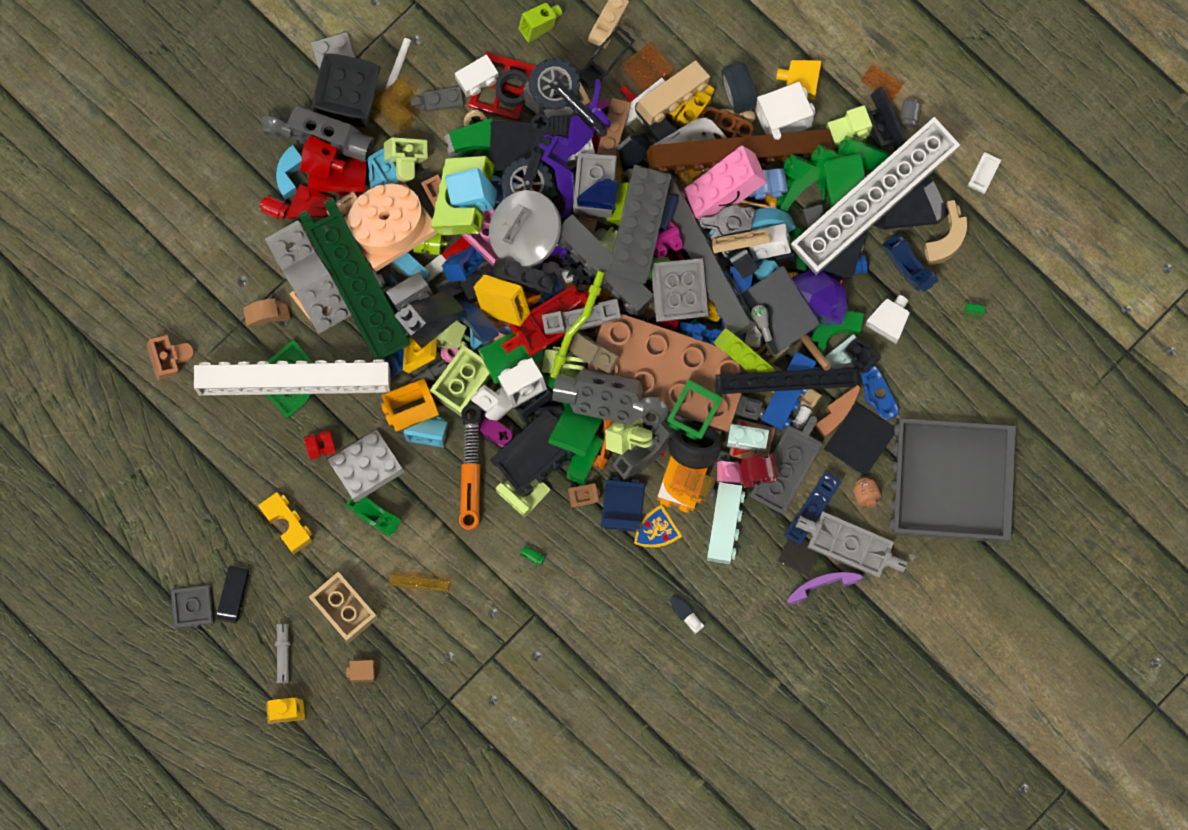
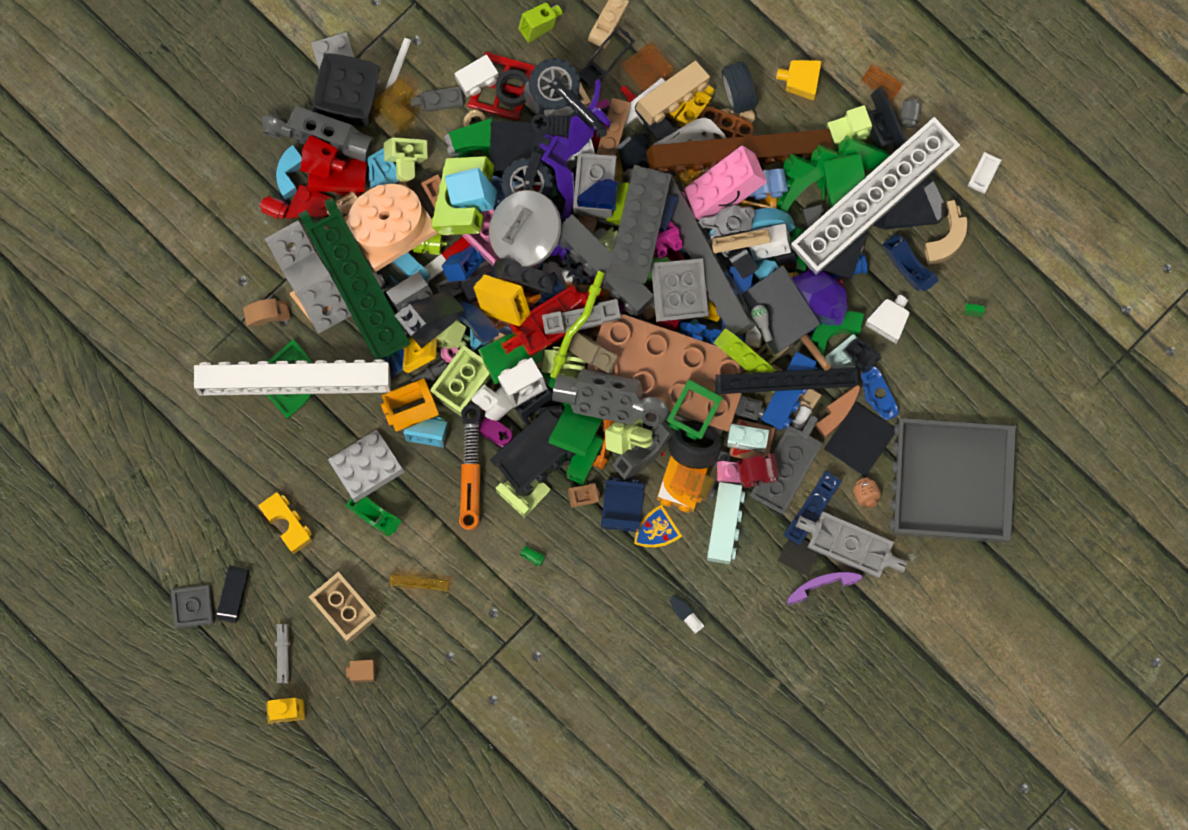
nougat brick [146,335,193,381] -> none
red wheel [304,430,336,461] -> none
white container [755,82,815,140] -> none

